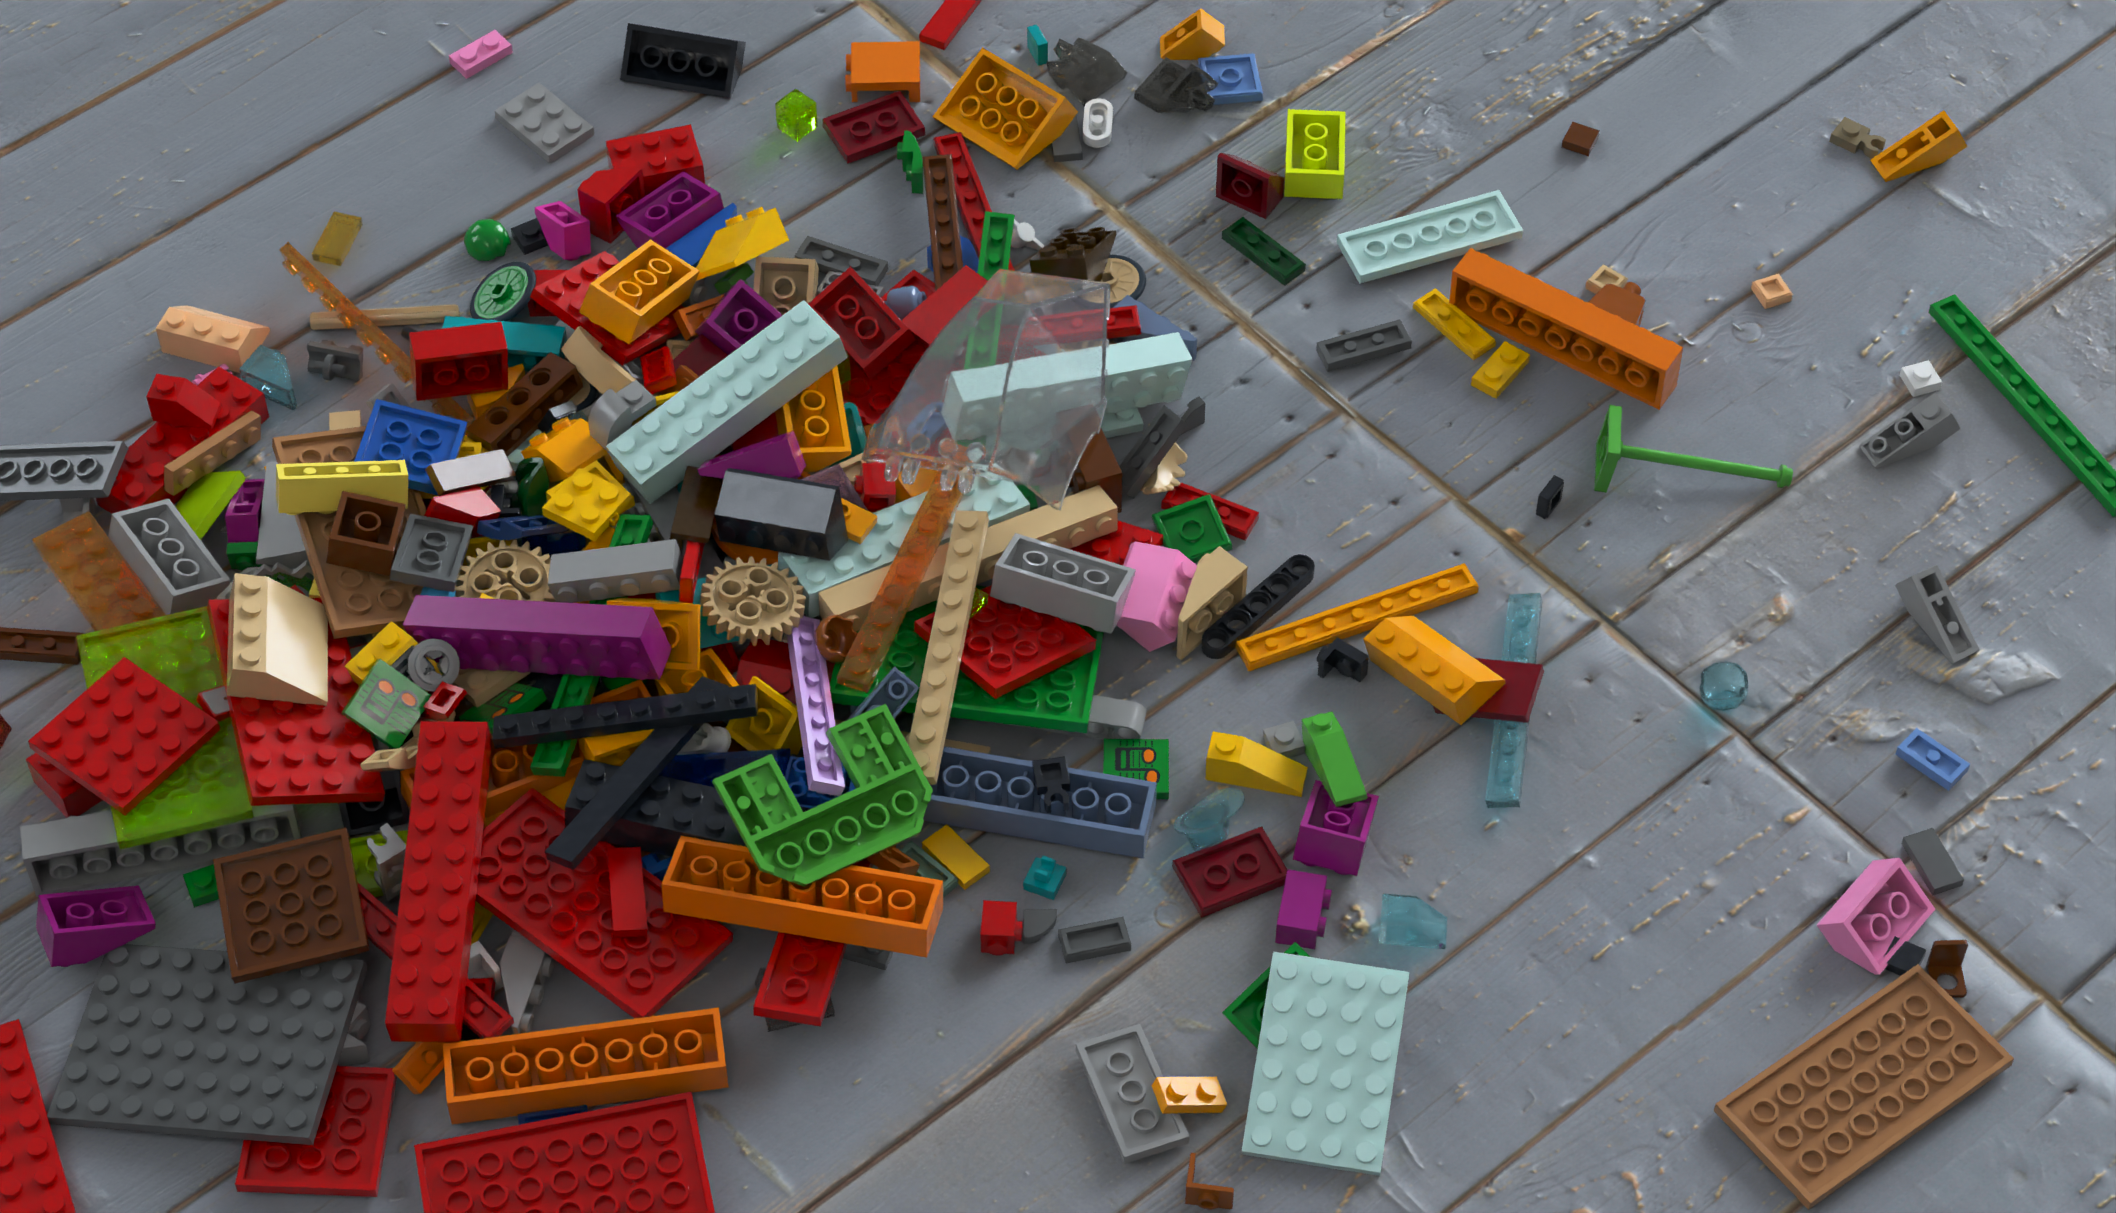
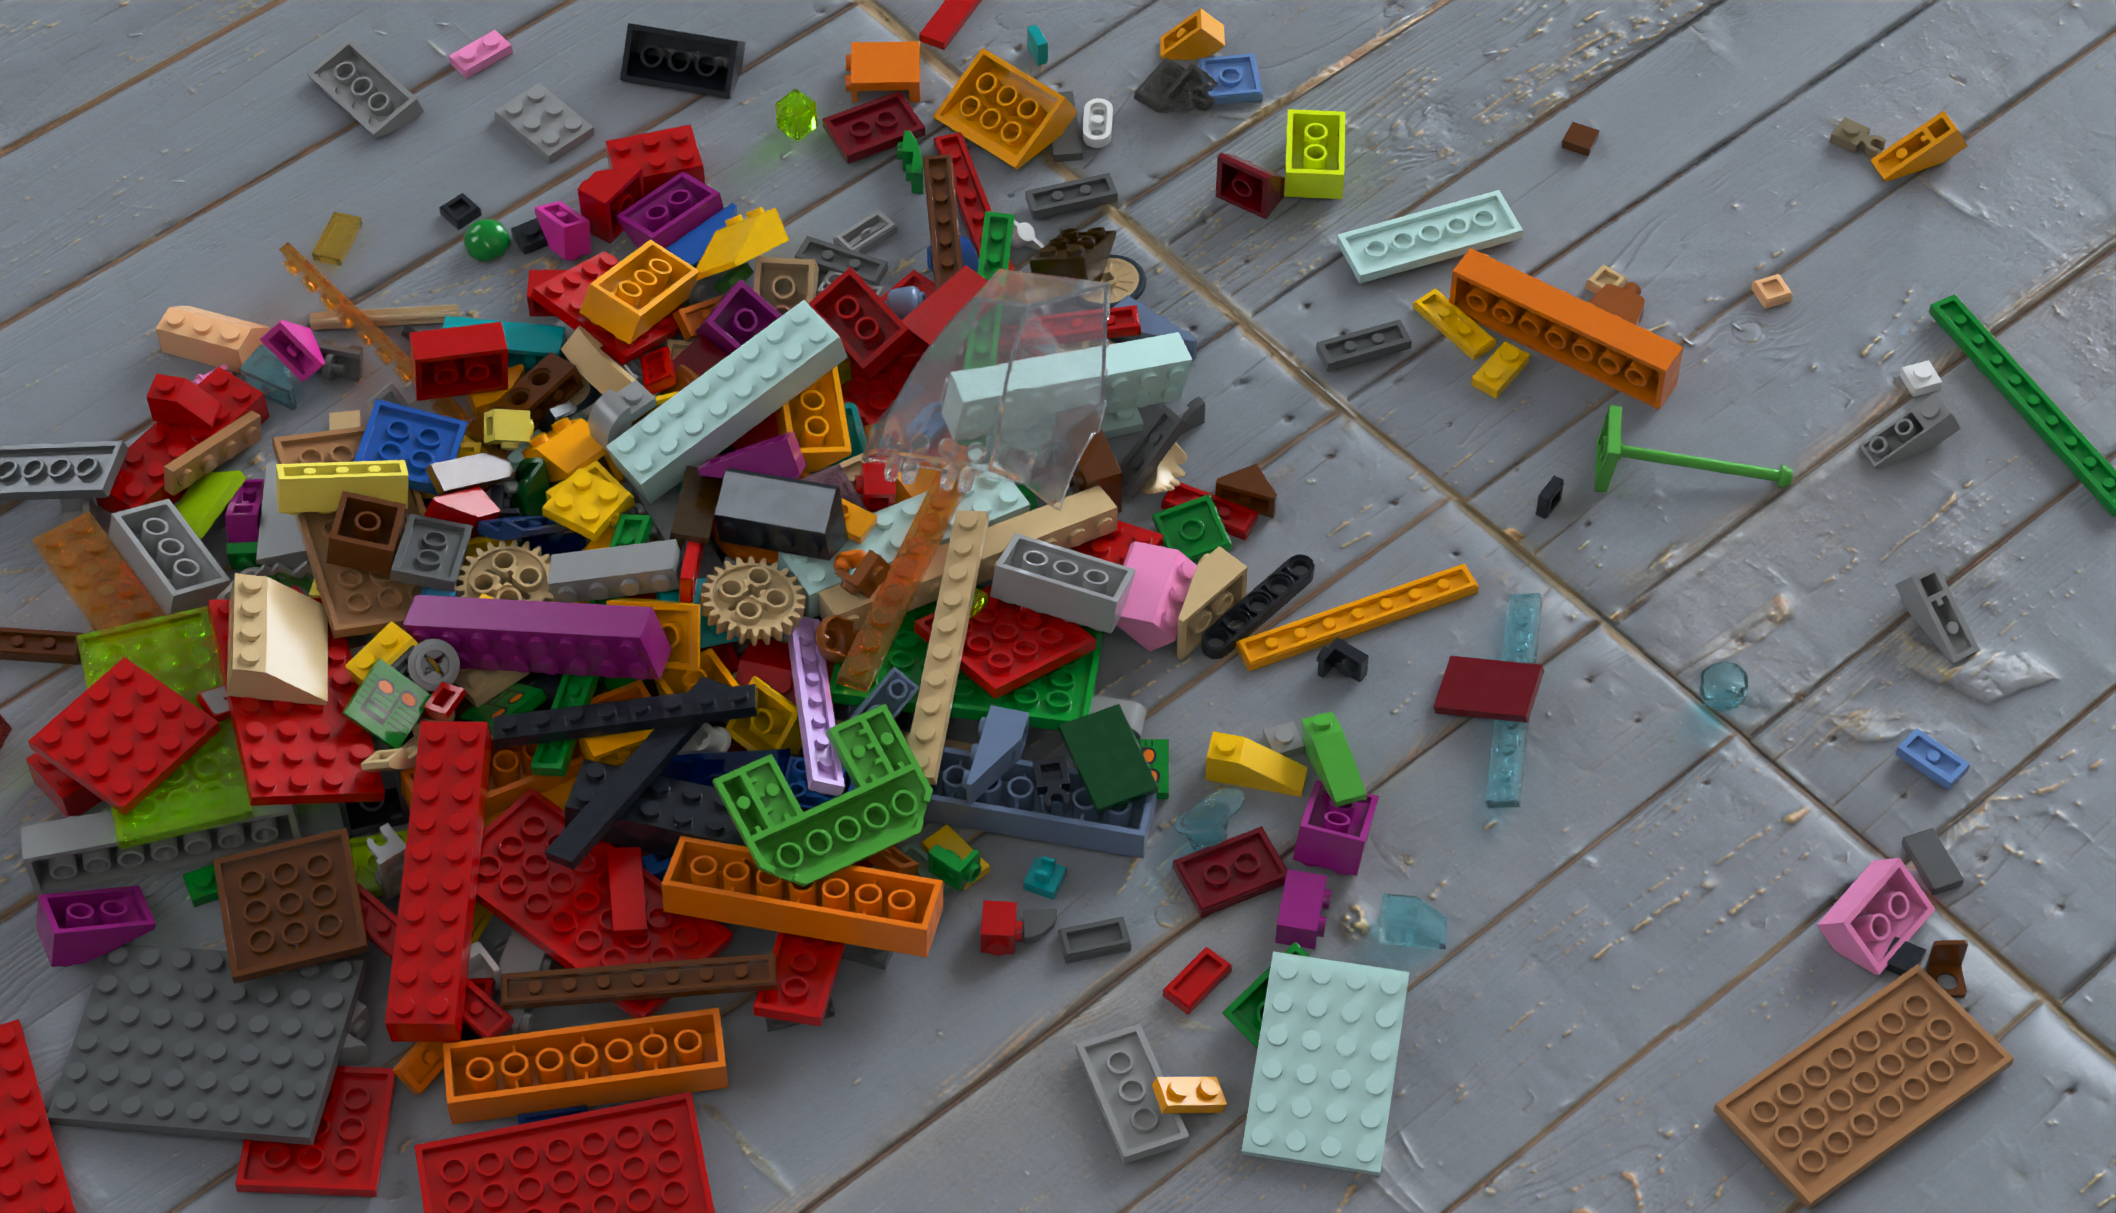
green wheel [470,262,536,321] -> none
clear smoke plate [1047,37,1128,106] -> none
dark orange bracket [1185,1153,1234,1210] -> none
dark green tile [1222,217,1306,286] -> none
light orange slope [1363,616,1505,725] -> none
none -> dark pink slope [259,320,325,382]
none -> light grey slope [307,38,424,138]
none -> black tile [439,193,482,230]
none -> light yellow brick [484,409,534,450]
none -> reddish brown tile [500,953,777,1010]
none -> light grey tile [833,209,898,254]
none -> orange arm [833,549,867,573]
none -> dark orange bracket [835,550,891,599]
none -> green bracket [928,844,981,892]
none -> sand blue slope [962,705,1029,804]
none -> dark grey plate [1025,173,1118,219]
none -> dark green tile [1058,704,1159,814]
none -> red tile [1163,947,1232,1015]
none -> reddish brown slope [1215,464,1277,518]

